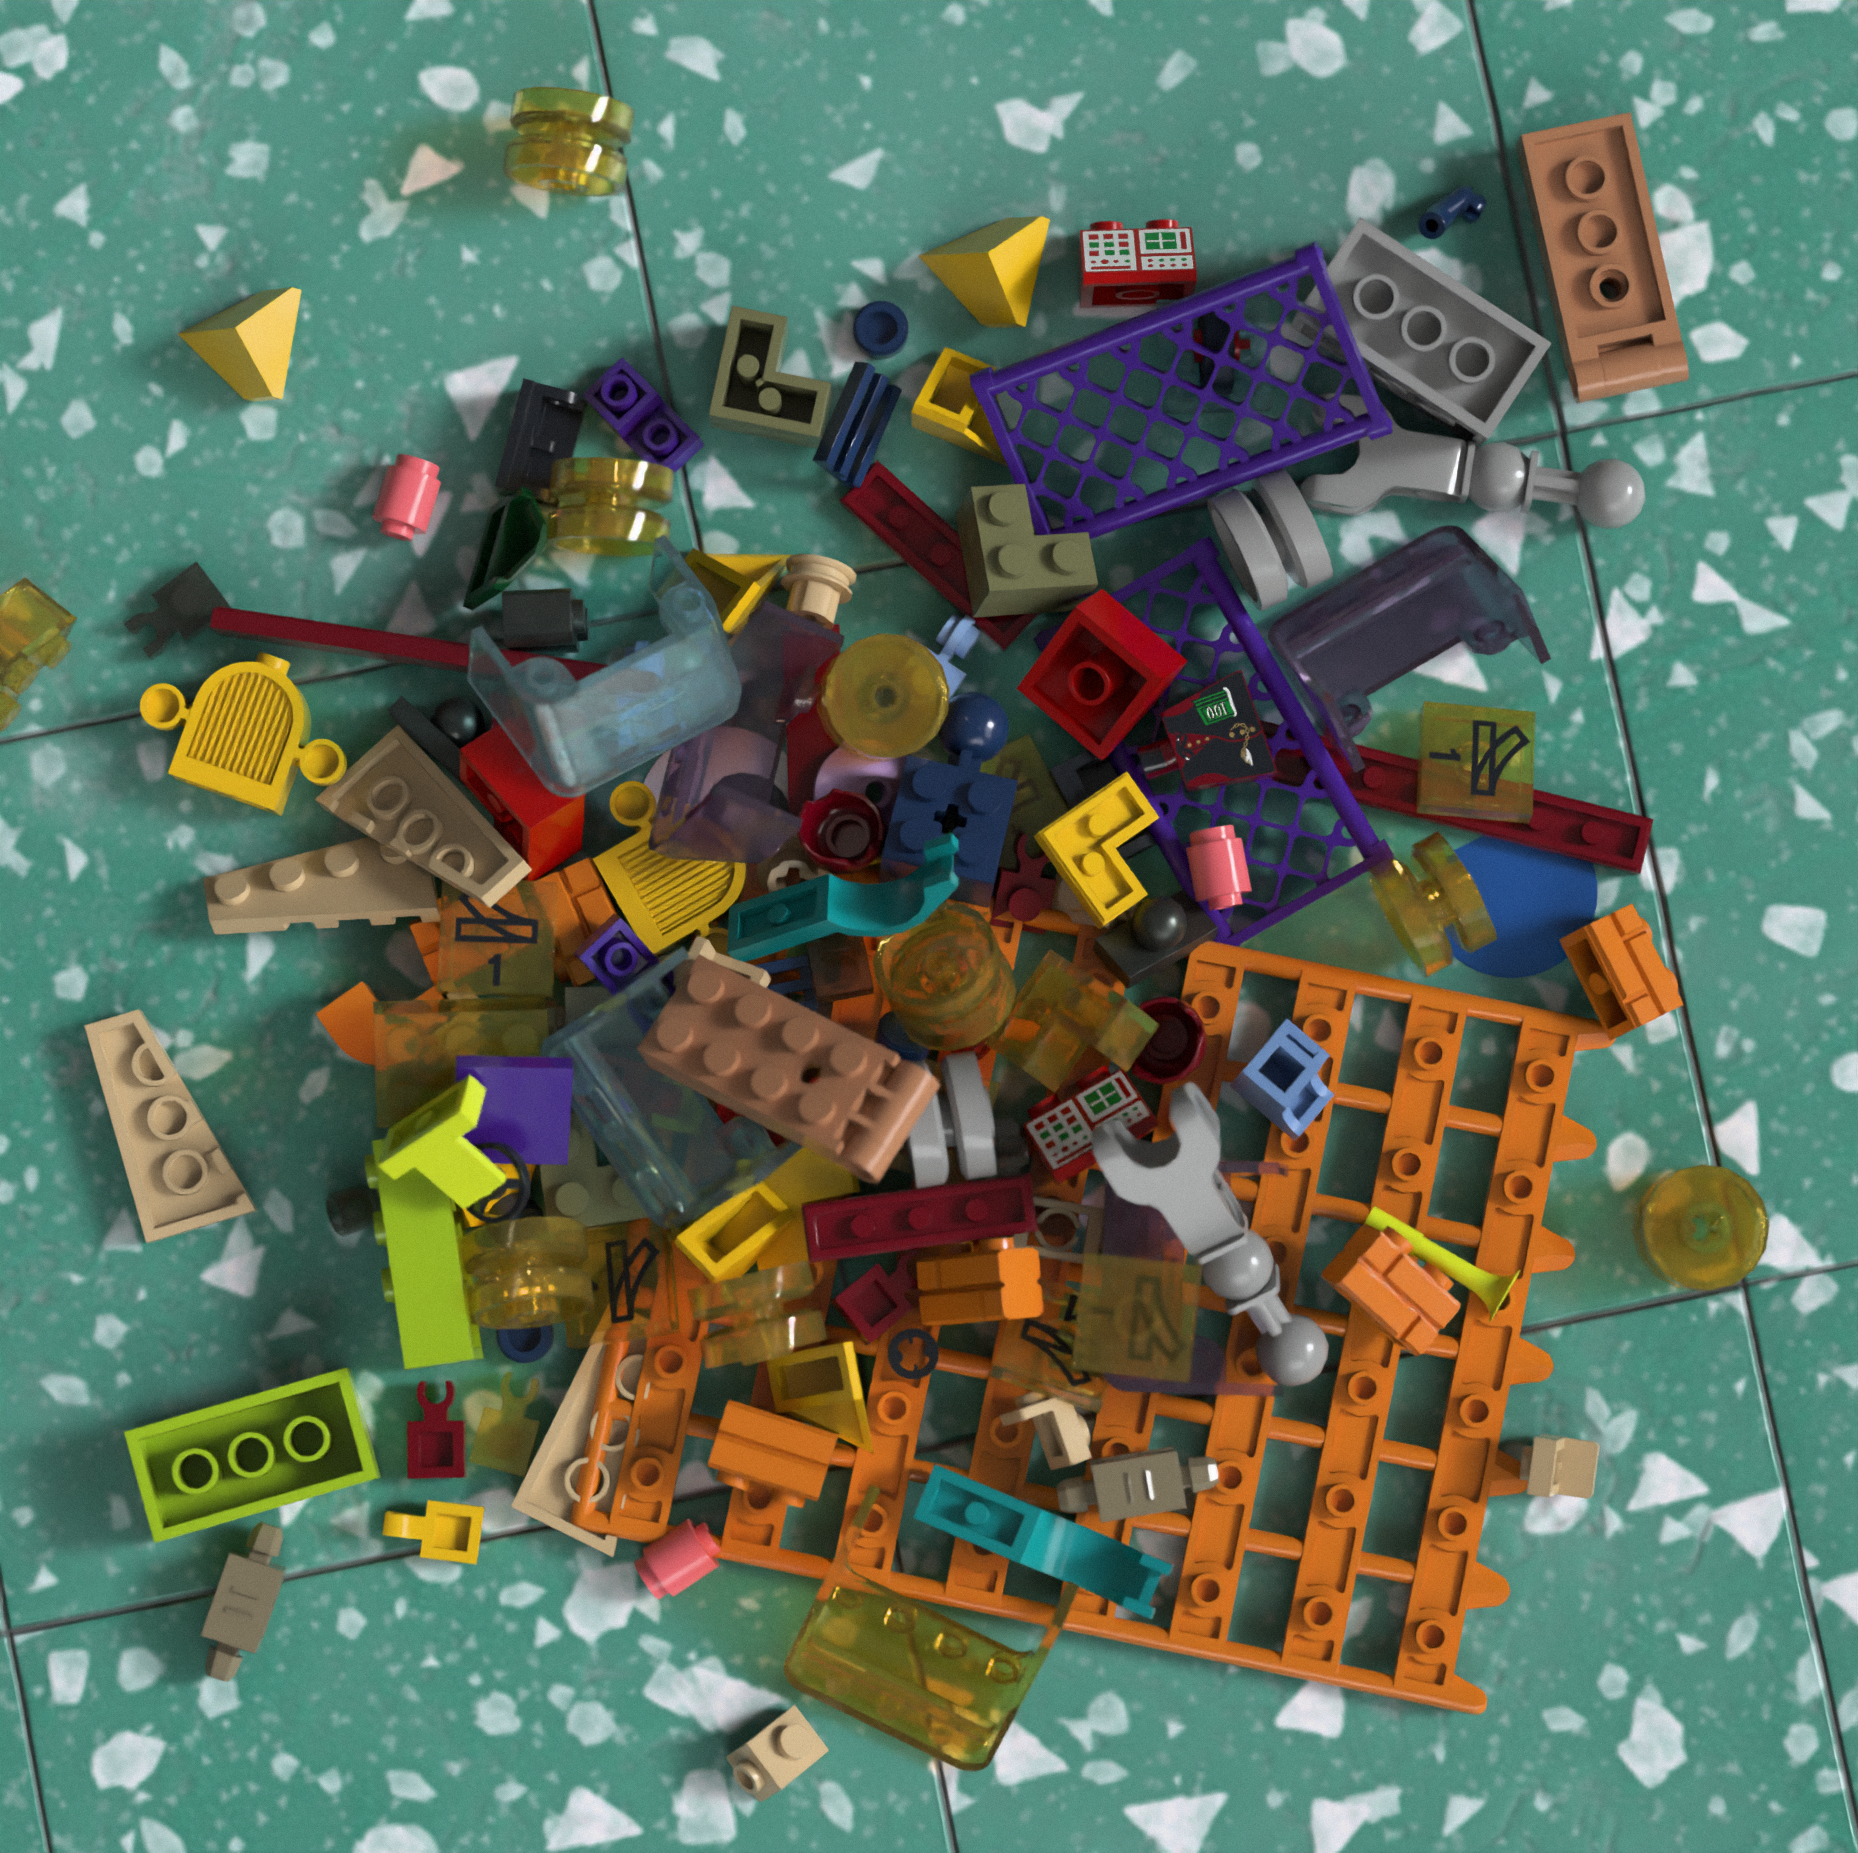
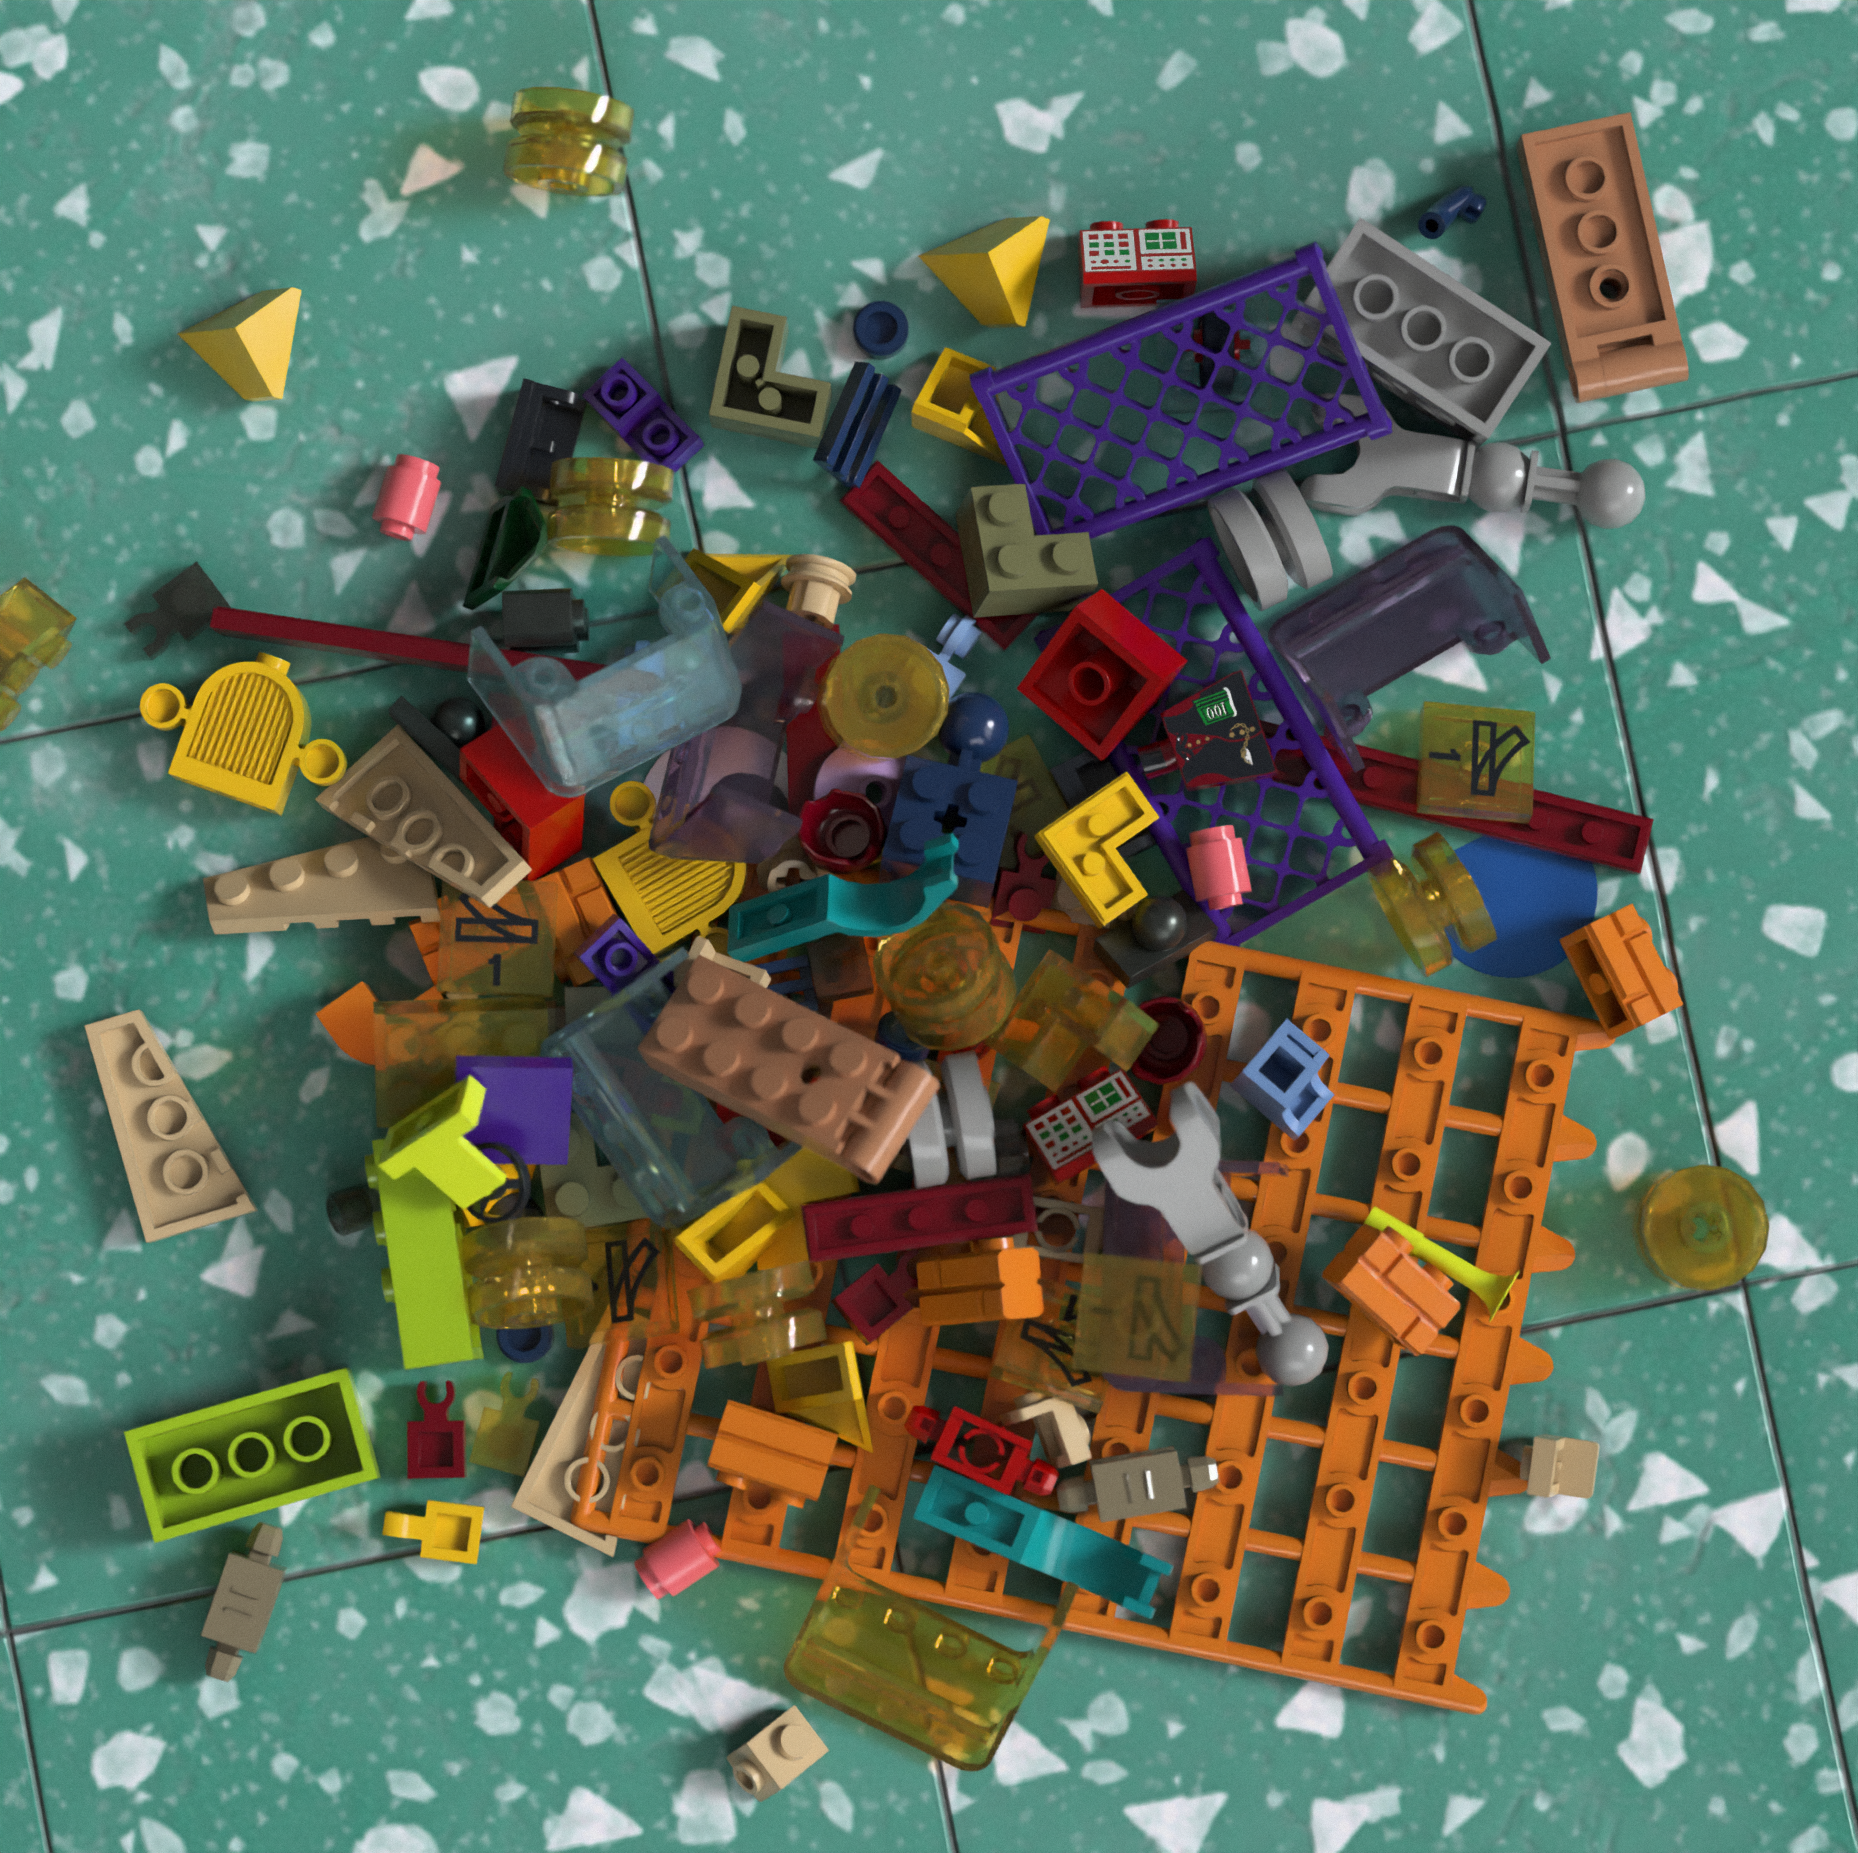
black bush [888,1328,939,1379] -> none
none -> red piece [904,1405,1059,1495]

